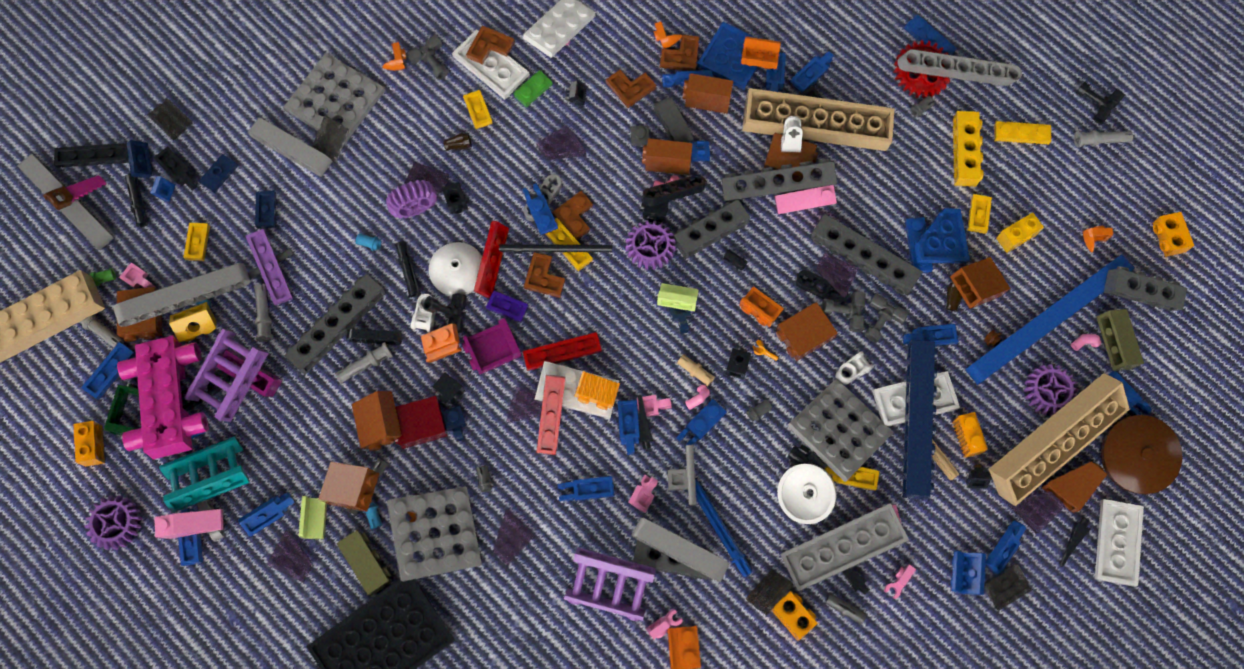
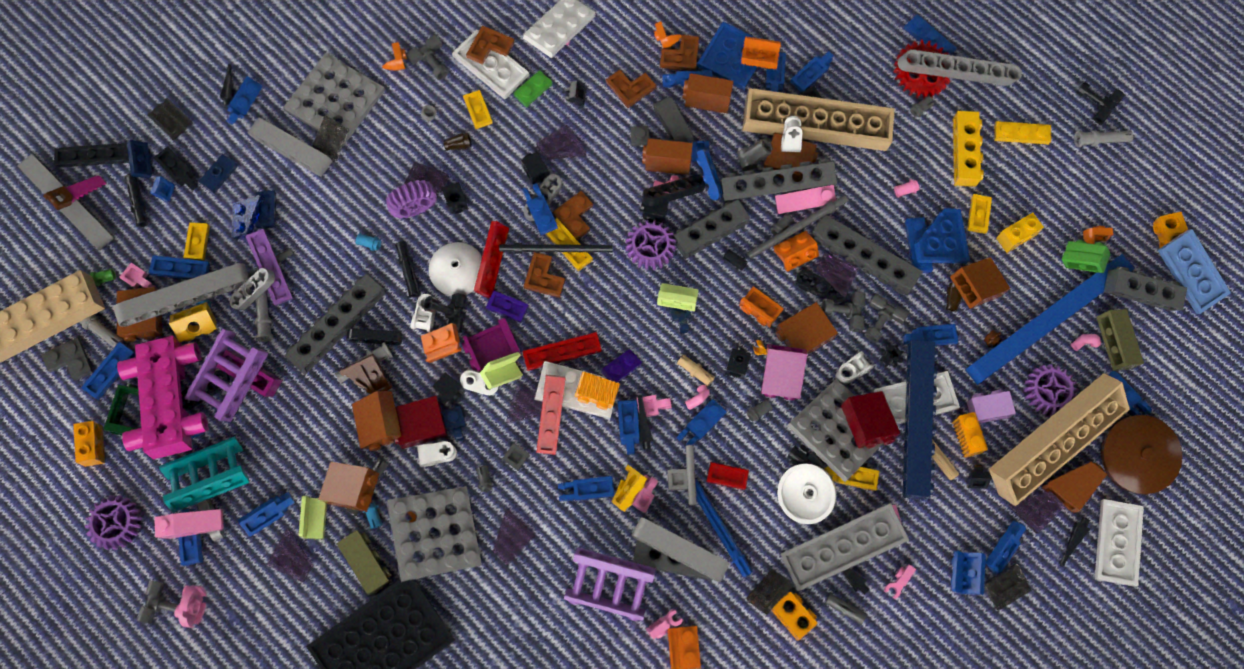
none -> dark grey plate [41,338,94,381]
none -> dark grey bar [136,580,180,624]
none -> blue plate [148,255,210,280]
none -> bright pink plate [175,585,206,628]
none -> black piece [219,64,234,109]
none -> blue hinge [226,76,263,125]
none -> light grey beam [230,268,275,310]
none -> clear blue wing [232,195,265,240]
none -> reddish brown wing [339,353,392,394]
none -> white piece [417,441,457,467]
none -> light grey hinge [421,105,437,121]
none -> white plate [460,370,498,395]
none -> yellowish green panel [480,352,523,390]
none -> dark grey plate [502,443,530,471]
none -> black brick [521,152,549,184]
none -> dark purple plate [601,349,642,383]
none -> yellow wing [612,465,647,512]
none -> blue hinge [696,148,723,201]
none -> red tile [706,462,749,490]
none -> dark grey piece [737,139,773,171]
none -> dark grey bar [747,195,849,259]
none -> panel [761,344,807,400]
none -> dark grey pin [771,214,794,236]
none -> orange bracket [773,231,819,272]
none -> dark red brick [841,391,900,449]
none -> black gear [879,344,904,368]
none -> bright pink pin [894,179,919,198]
none -> lavender brick [967,390,1016,424]
none -> bright green brick [1062,240,1110,273]
none -> medium blue plate [1157,229,1231,314]

